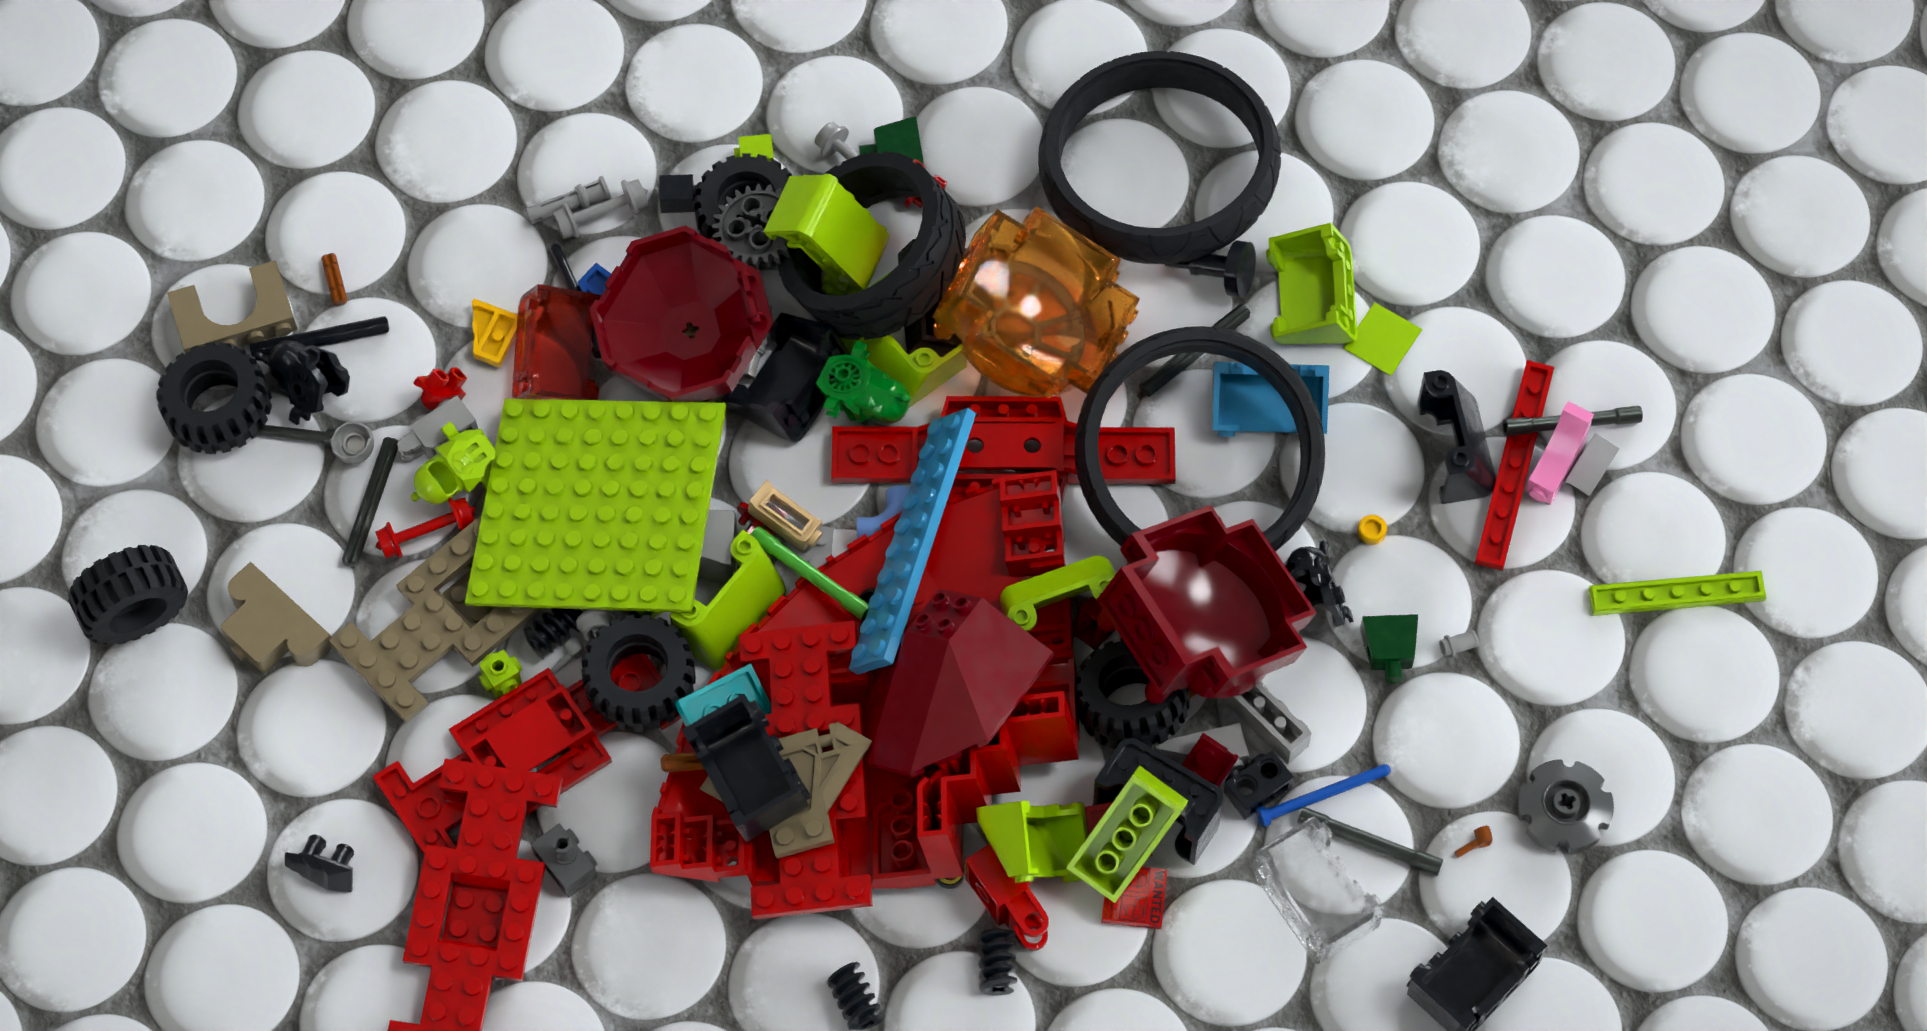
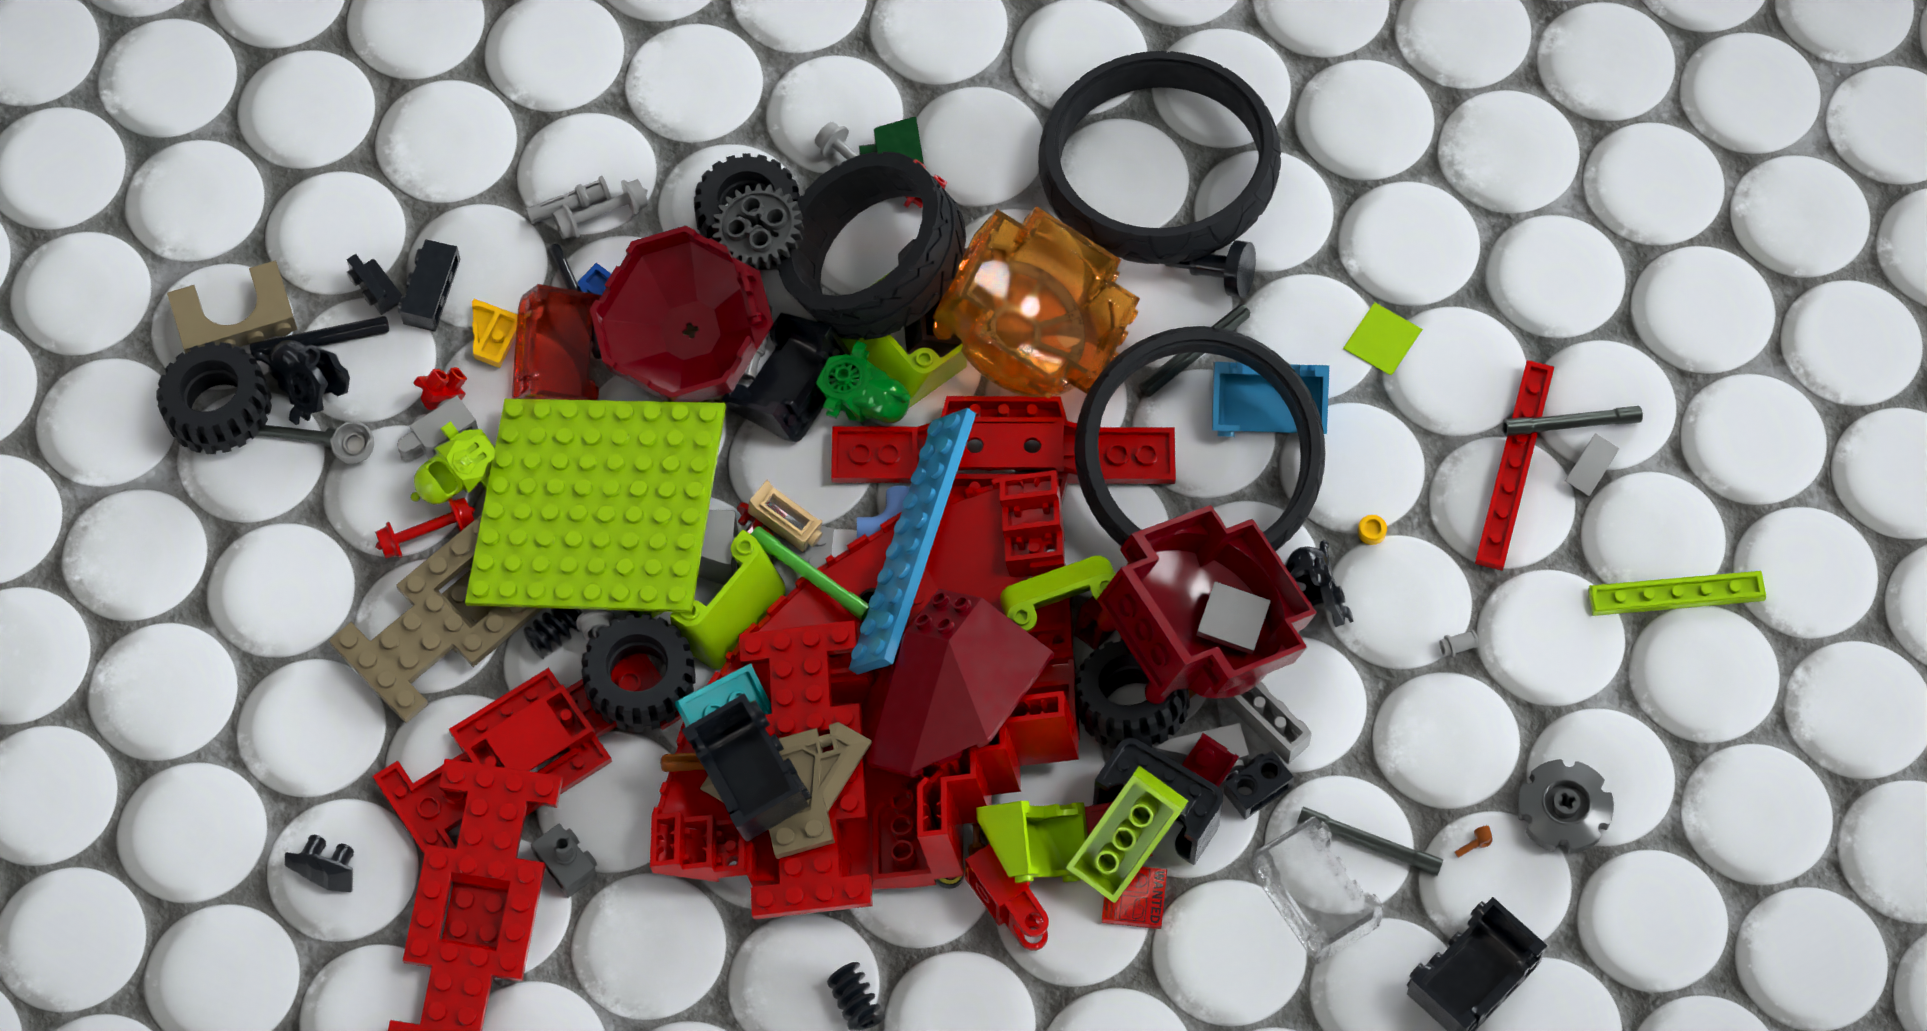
black tyre [68,545,188,645] -> none
dark tan brick [221,561,333,673] -> none
dark orange axle [321,253,347,306] -> none
pearl dark grey axle [342,437,398,568] -> none
lime brick [478,649,522,699] -> none
light grey hand [550,637,585,674] -> none
black brick [659,174,697,213] -> none
lime brick [734,134,774,162] -> none
lime windscreen [763,173,890,296] -> none
black piece [977,928,1017,995] -> none
blue bar [1256,764,1391,828] -> none
lime windscreen [1266,223,1357,345] -> none
dark green torso [1360,614,1418,684] -> none
black windscreen [1417,370,1496,504] -> none
bright pink arch [1525,401,1594,505] -> none
none -> black bracket [346,254,402,315]
none -> black brick [398,239,461,332]
none -> dark orange hand [968,822,985,856]
none -> light grey tile [1196,582,1271,655]

